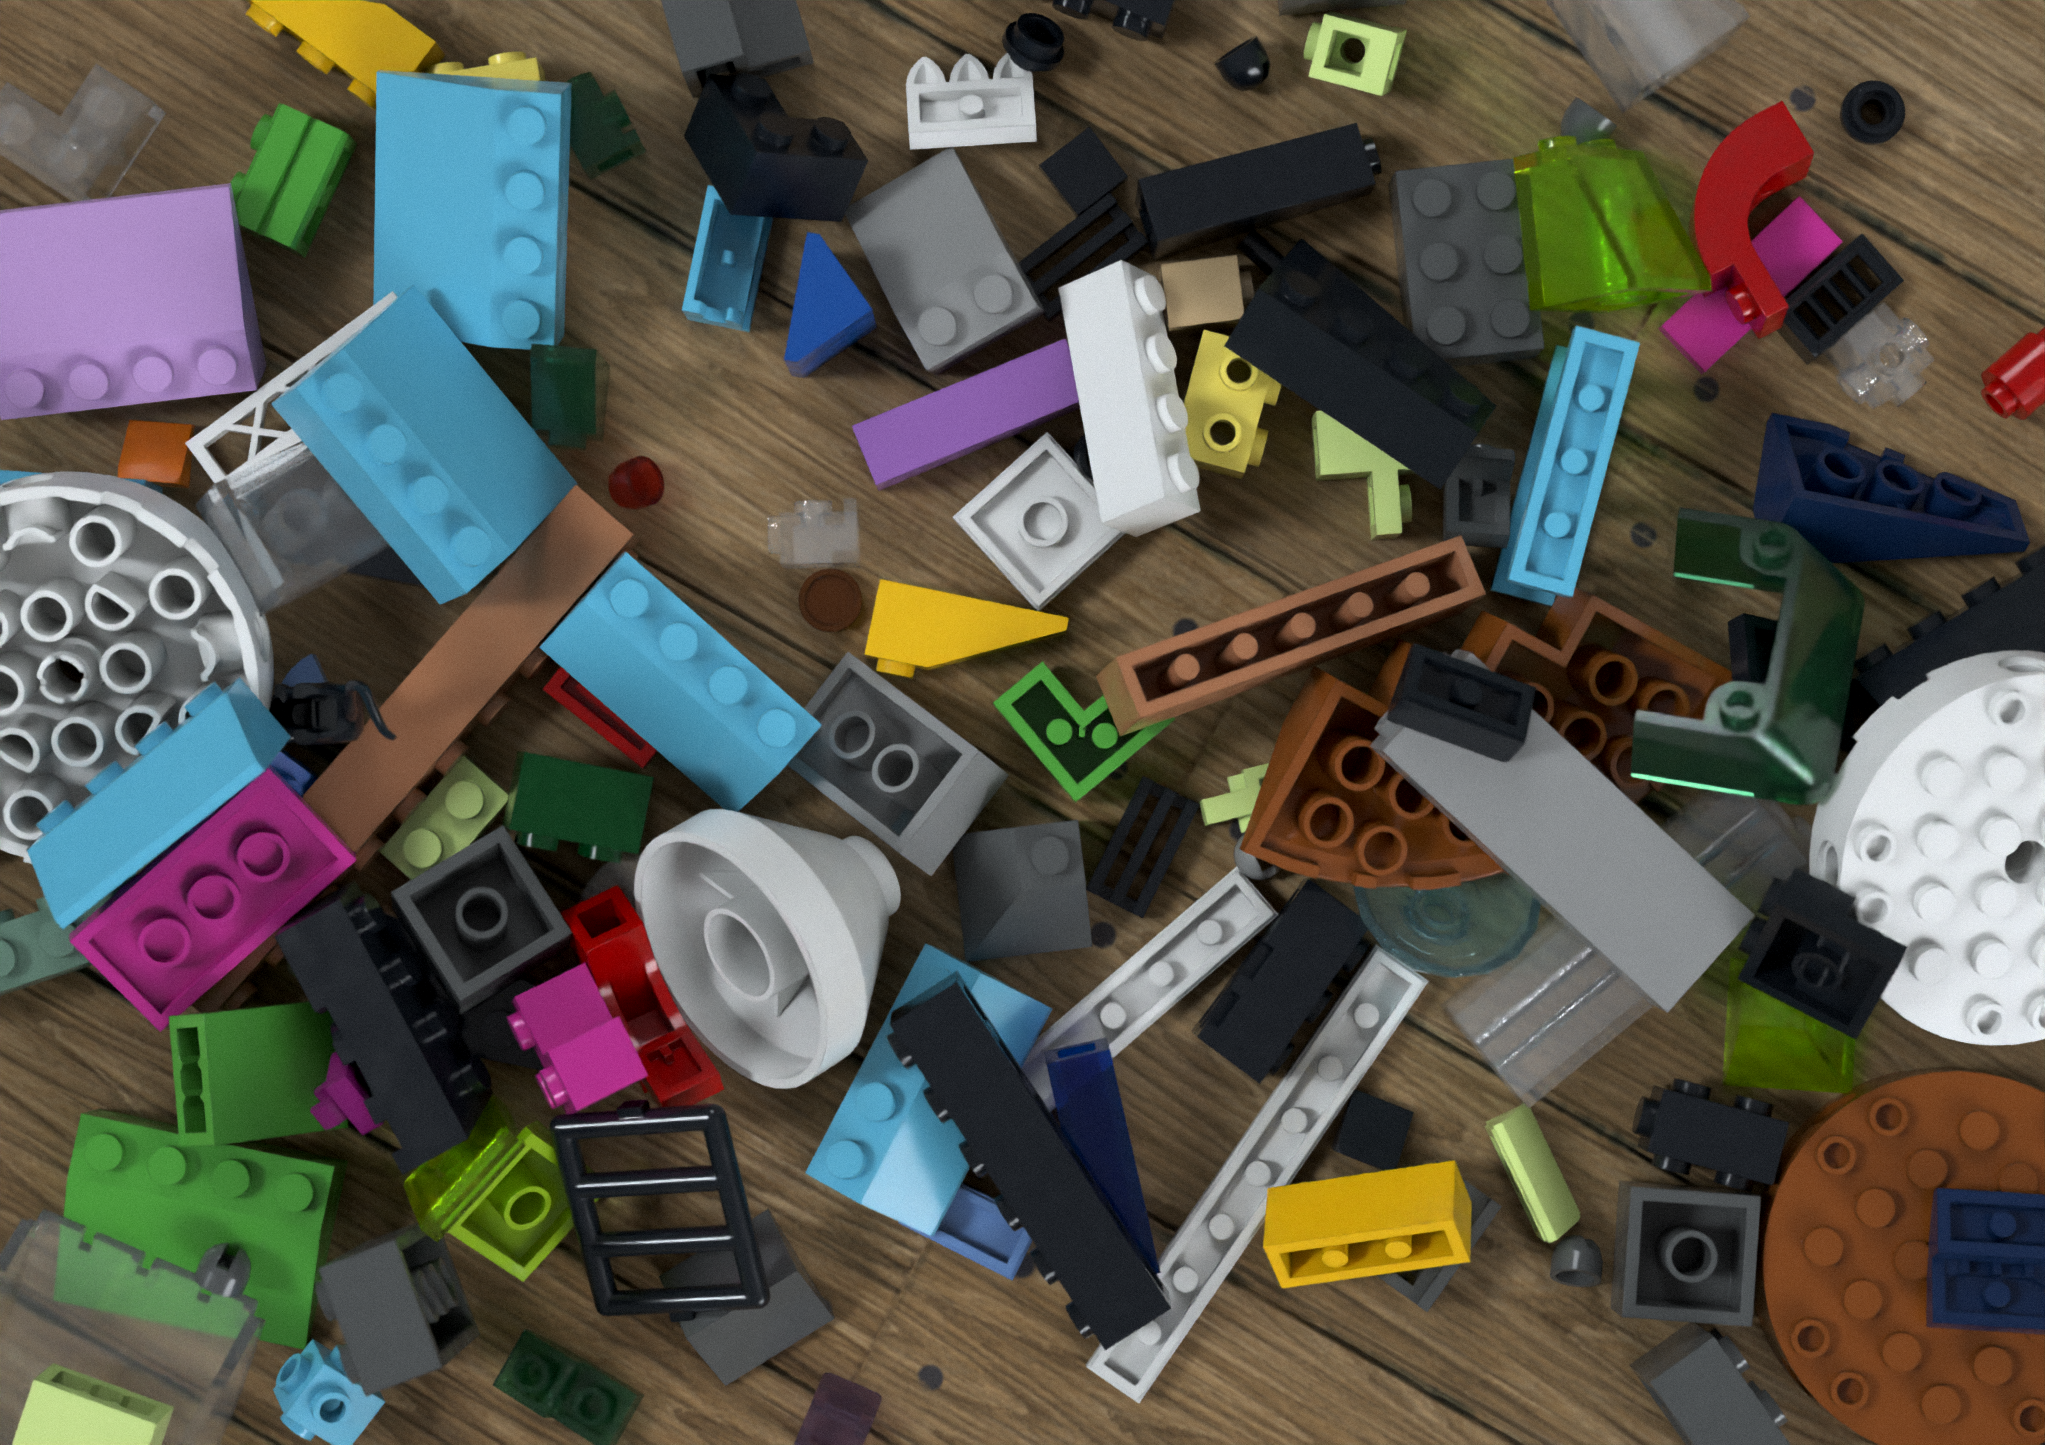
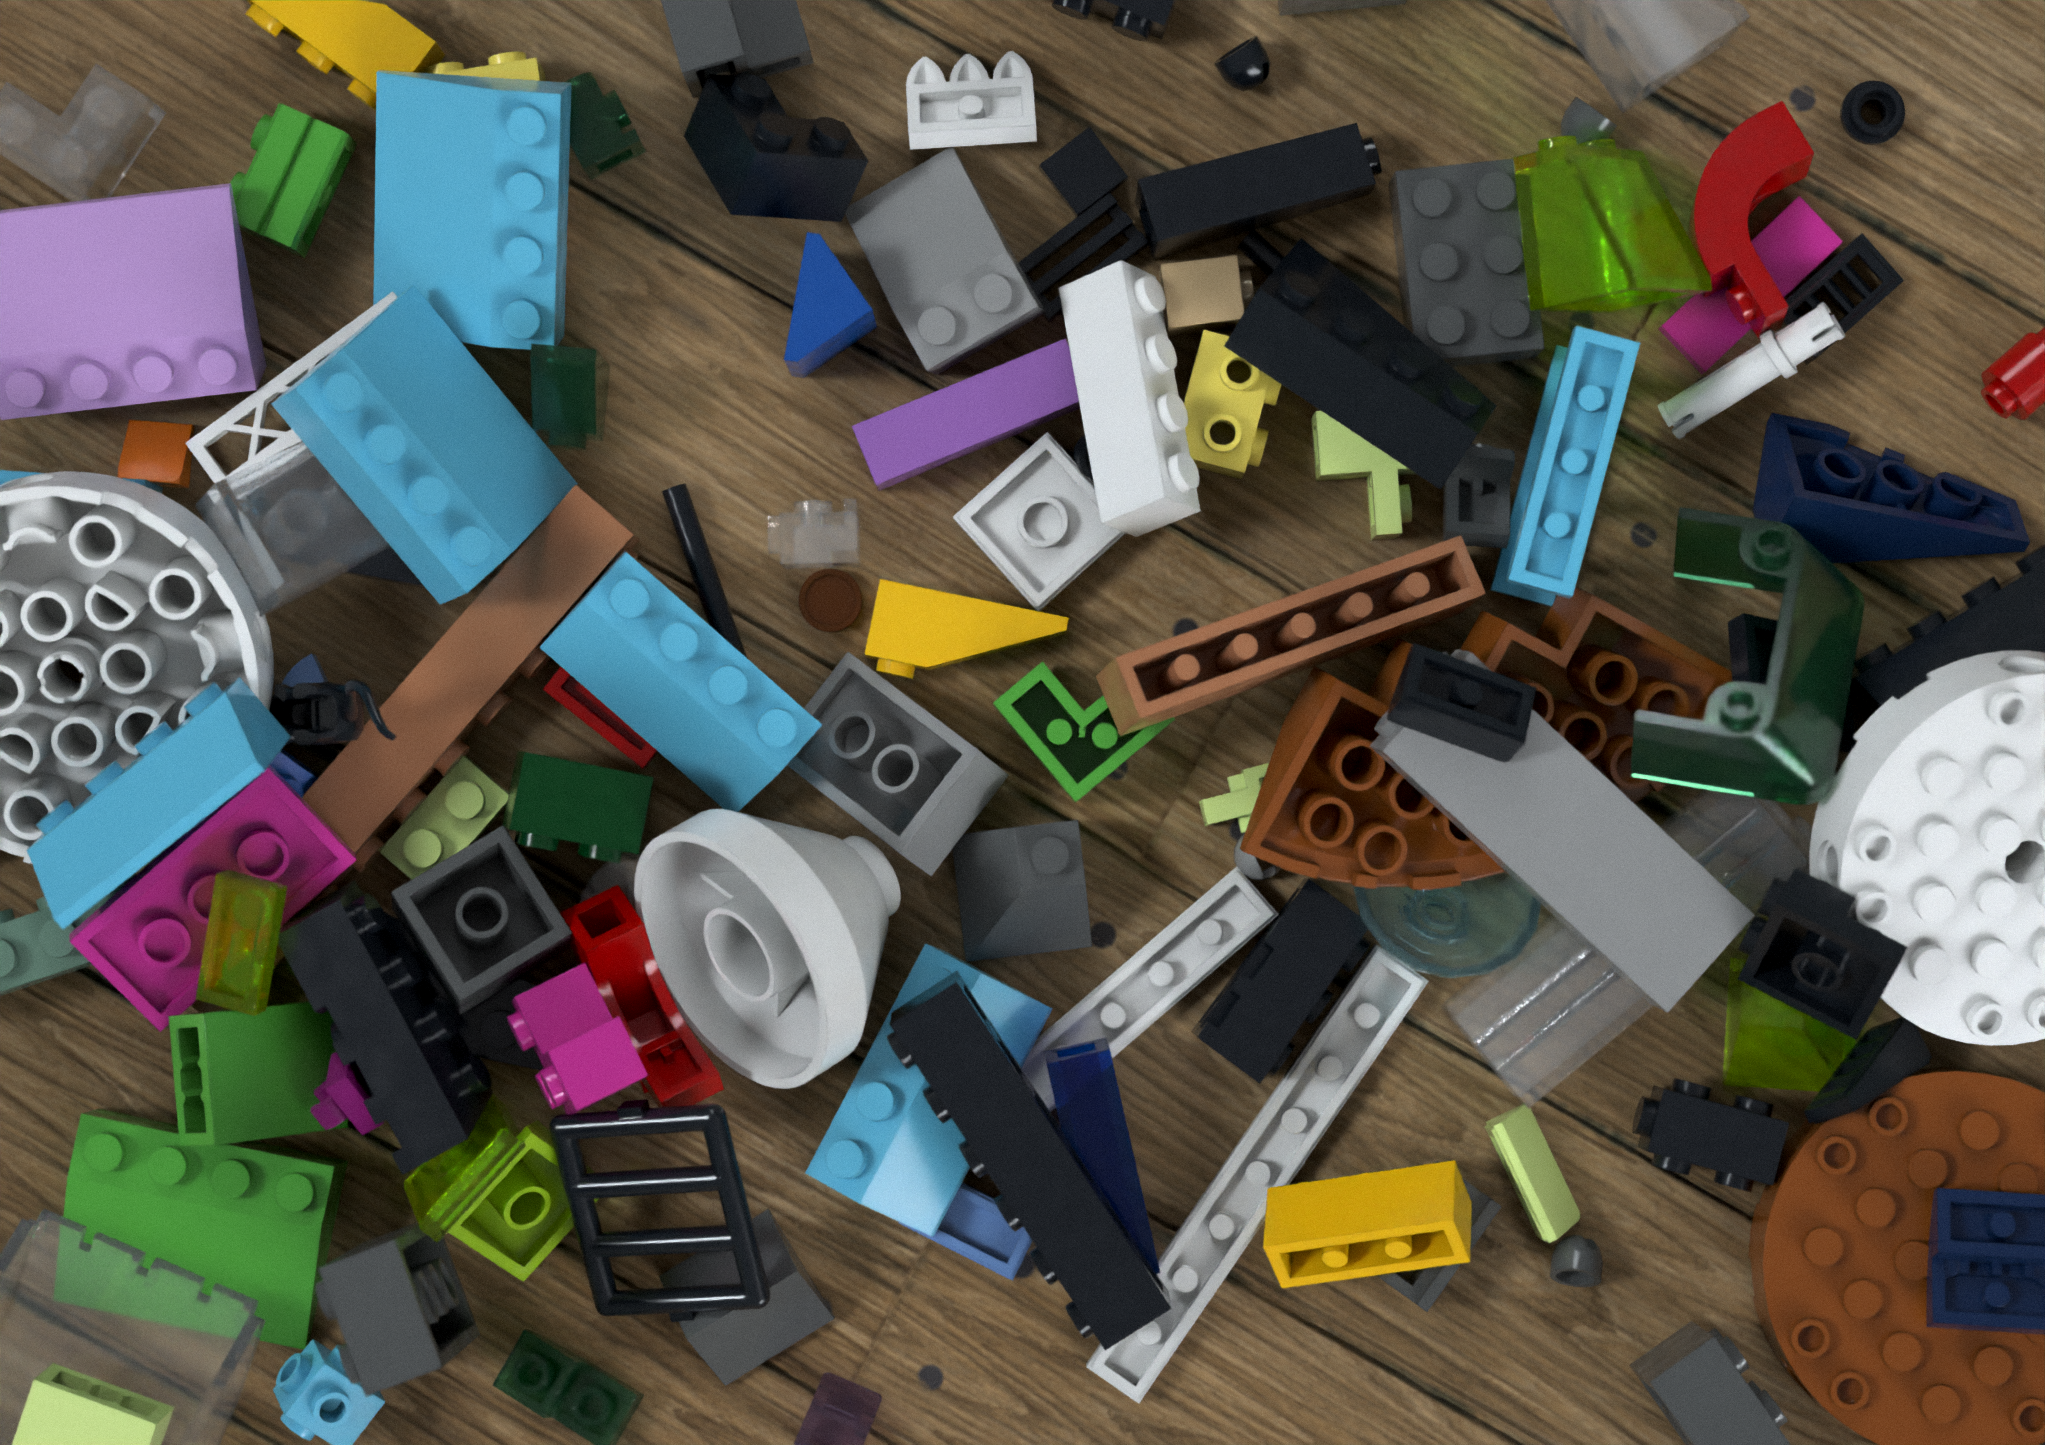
dark grey hinge [193,1243,251,1298] -> none
clear red hinge [608,456,665,510] -> none
medium azure hinge [682,185,773,332] -> none
black plate [1002,13,1064,72] -> none
black tile [1086,776,1200,918] -> none
yellowish green brick [1304,11,1407,96] -> none
black slope [1331,1089,1414,1171] -> none
dark grey brick [1610,1180,1761,1327] -> none
clear brick [1823,302,1935,409] -> none
none -> clear neon green plate [195,870,287,1016]
none -> black bar [662,484,748,659]
none -> white pin [1658,302,1845,439]
none -> black slope [1804,1017,1932,1124]

